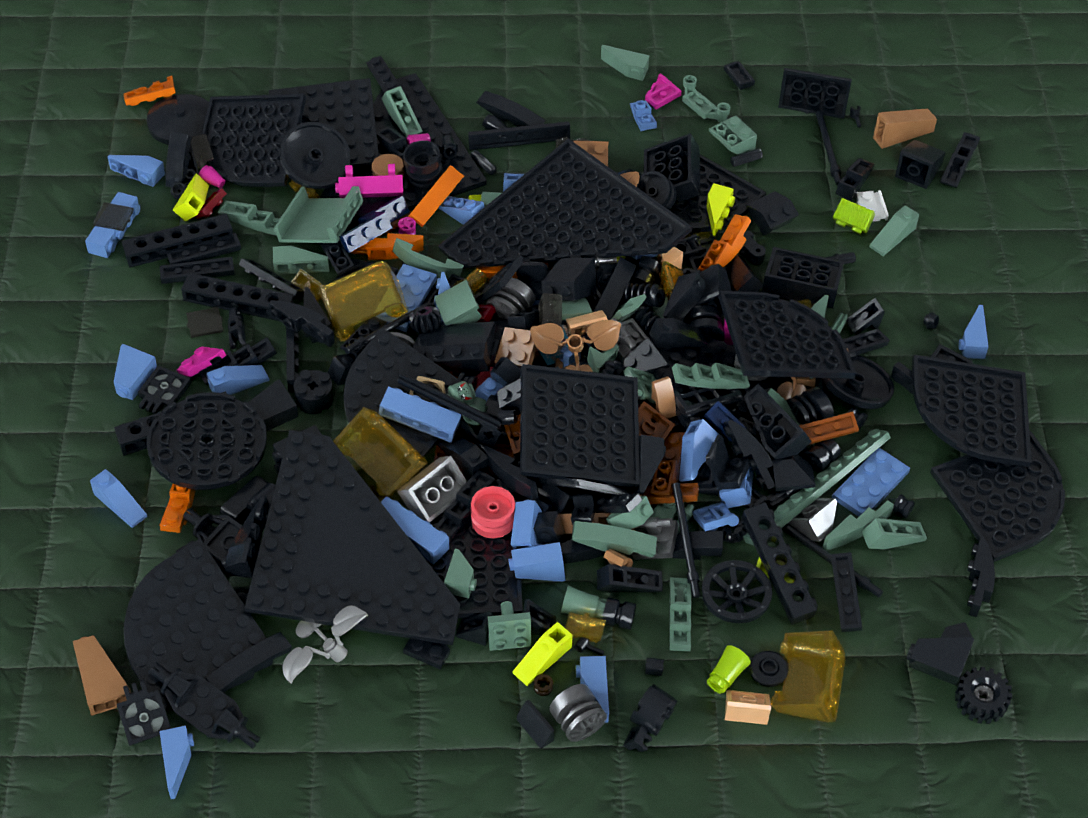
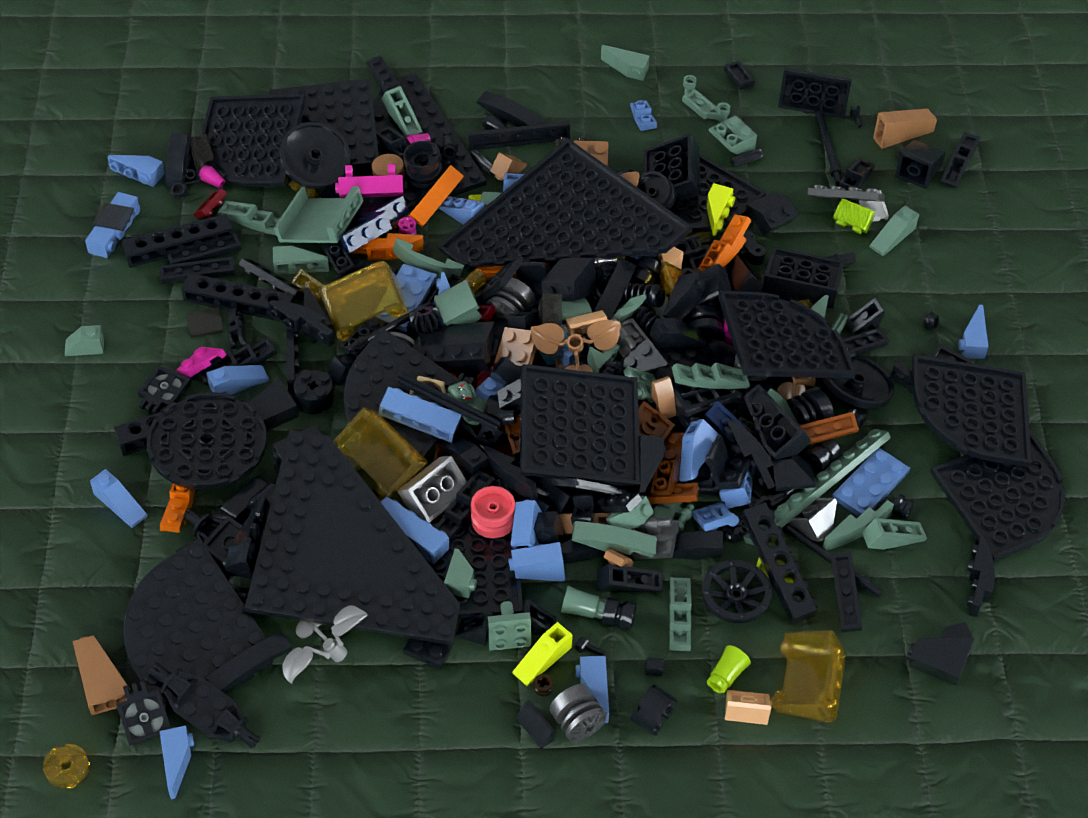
medium blue slope [114,344,157,400] -> none
orange wing [124,76,176,106] -> none
black dish [147,94,209,145] -> none
neon yellow slope [173,173,209,222] -> none
clear yellow hips [565,612,606,643] -> none
black tile [623,724,652,752] -> none
dark pink wing [645,74,682,109] -> none
black bar [672,482,701,598] -> none
black wheel [749,651,789,687] -> none
black bush [955,667,1012,724] -> none
none -> clear yellow plate [43,744,89,789]
none -> sand green slope [65,325,104,356]
none -> medium nougat slope [490,153,527,181]
none -> dark grey plate [808,185,885,202]

